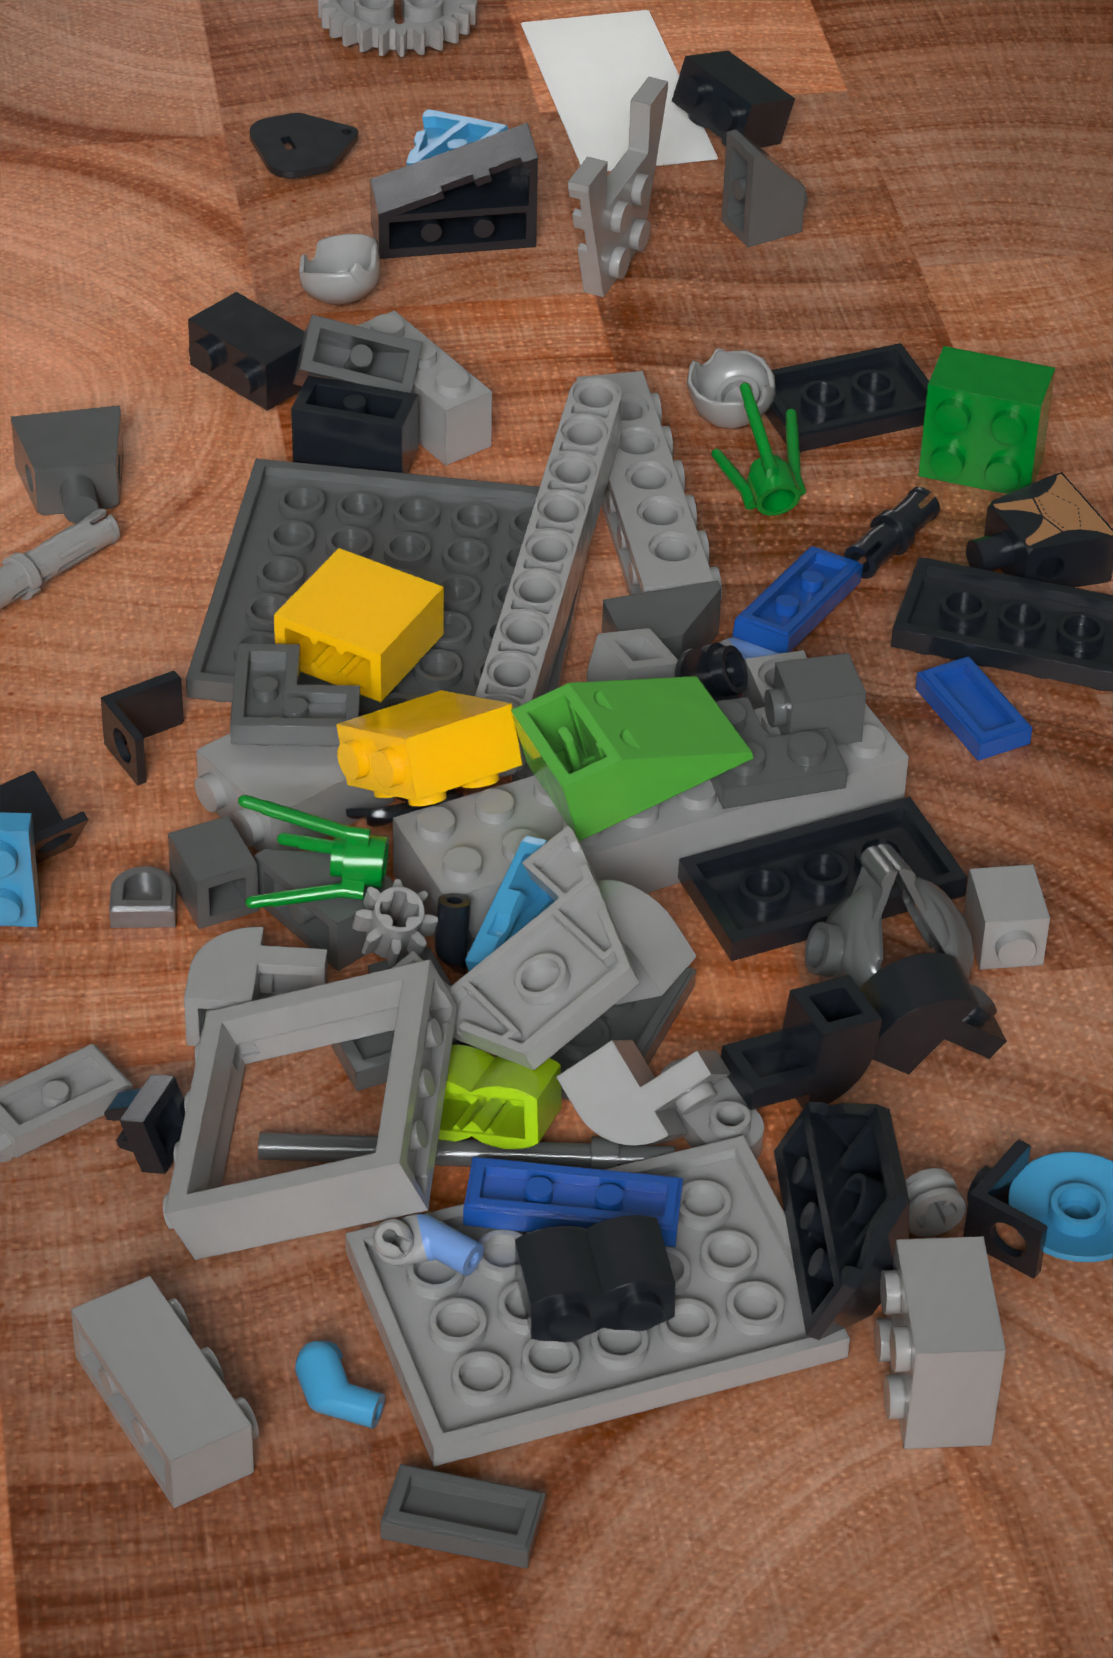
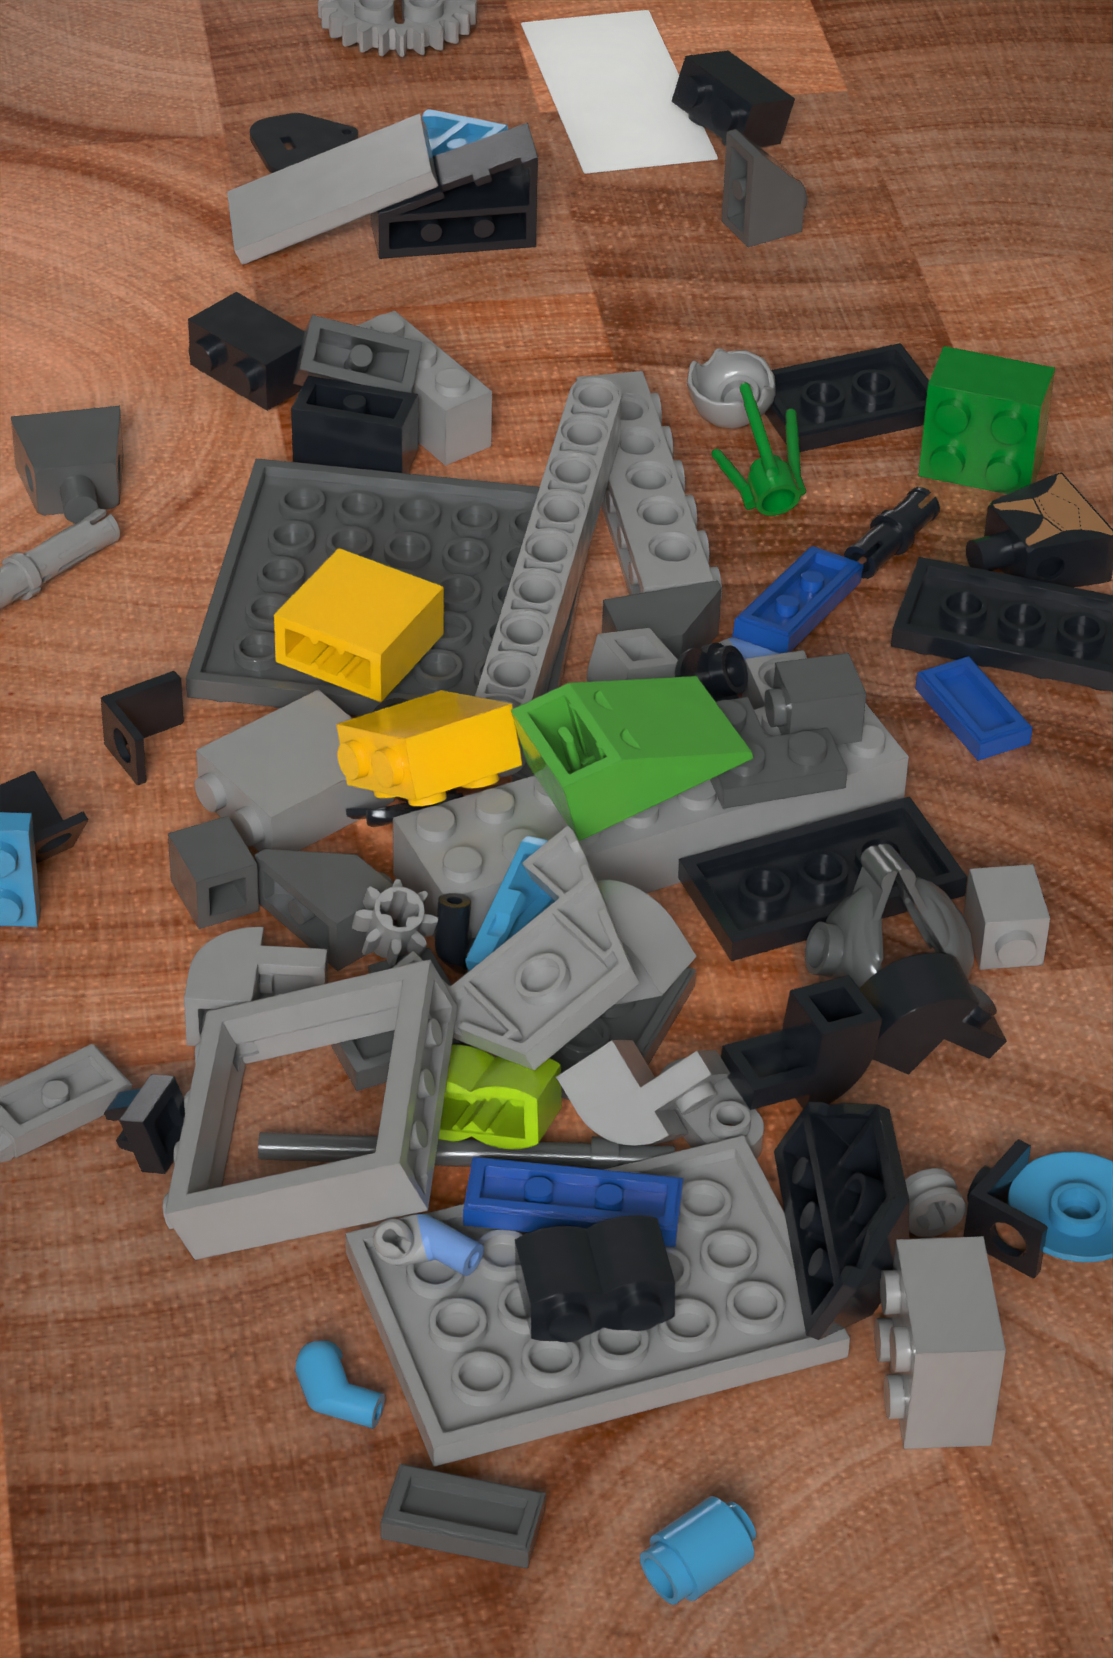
light grey brick [71,1276,259,1508] -> none
flat silver tile [109,866,177,928] -> none
dark grey plate [230,643,360,747] -> none
green plant [238,795,389,909] -> none
light grey hair [299,234,381,306] -> none
light grey wing [568,76,668,297] -> none
none -> light grey tile [227,113,438,264]
none -> dark azure brick [640,1496,756,1605]

